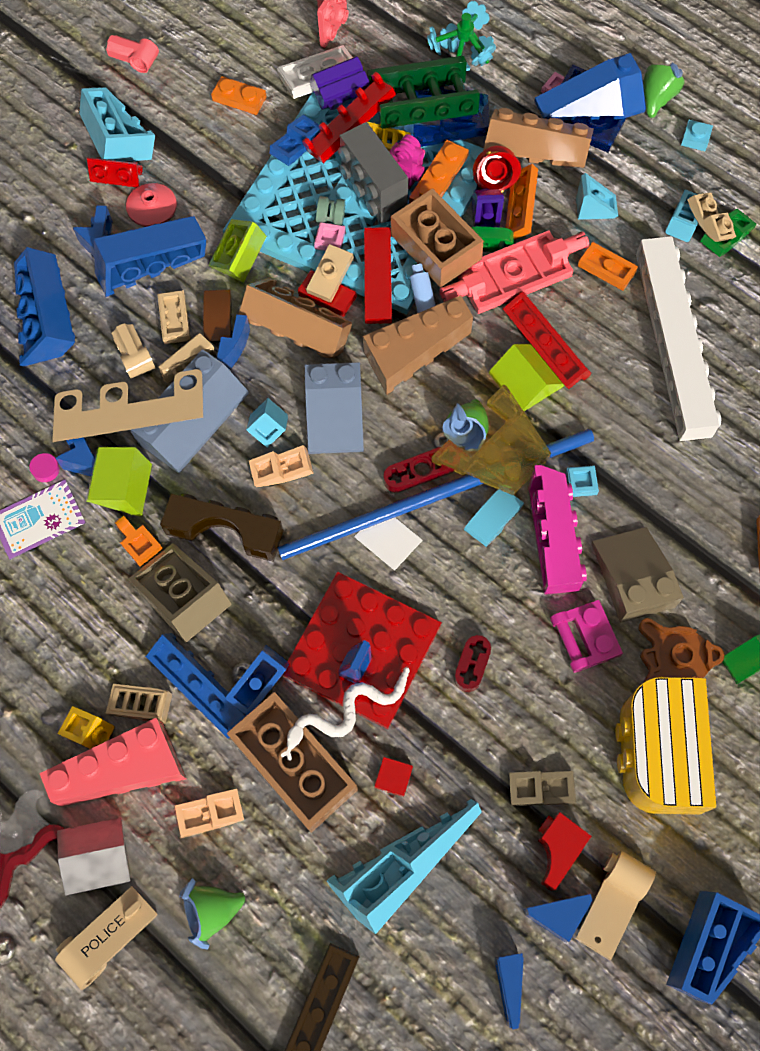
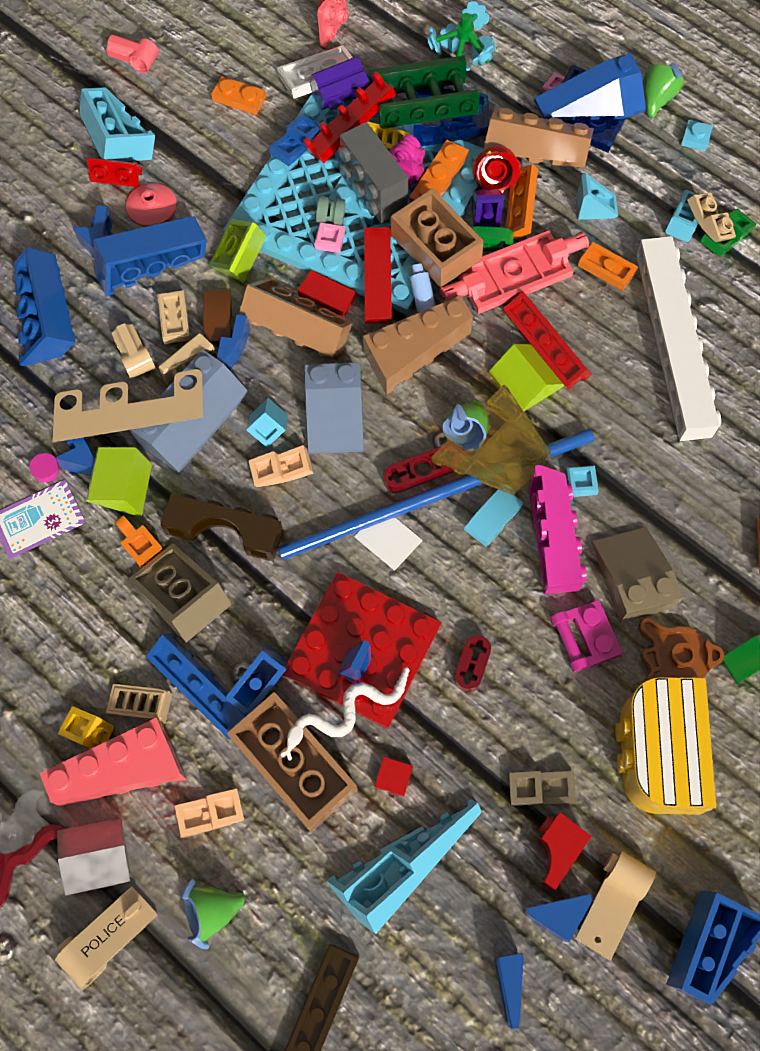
tan plate [306,244,354,303] -> none

